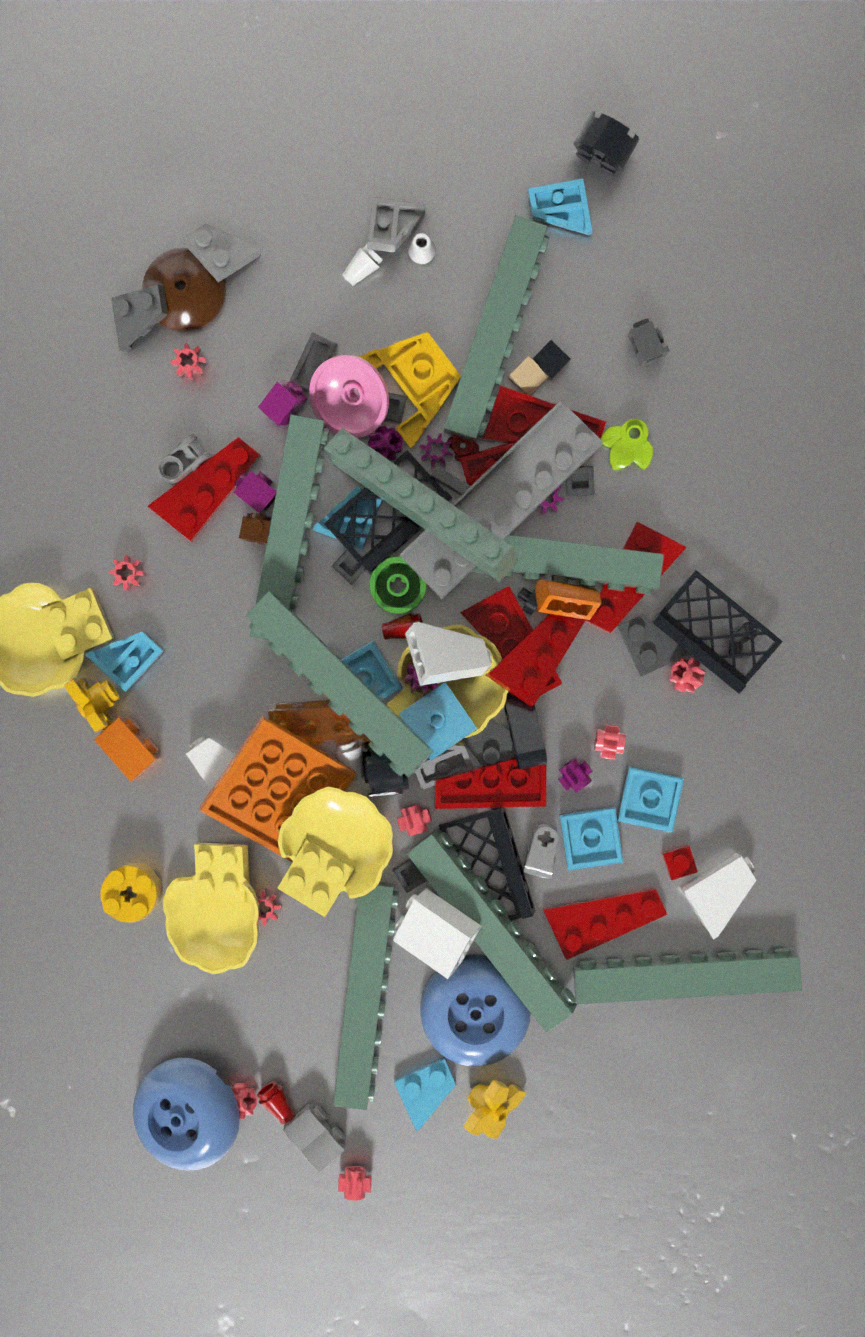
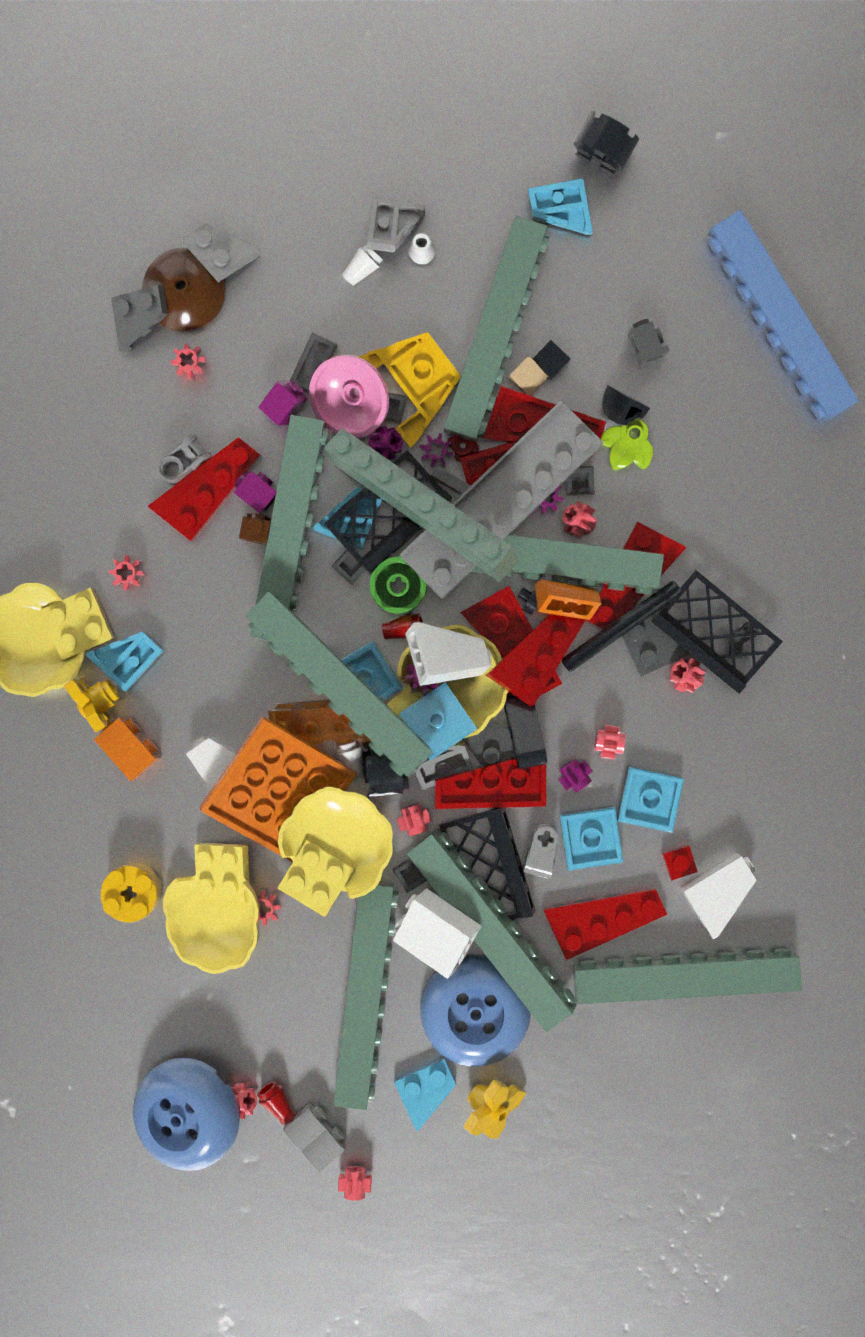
none -> coral gear [562,501,597,538]
none -> black axle [562,581,682,672]
none -> black brick [602,385,650,425]
none -> medium blue brick [707,209,859,423]

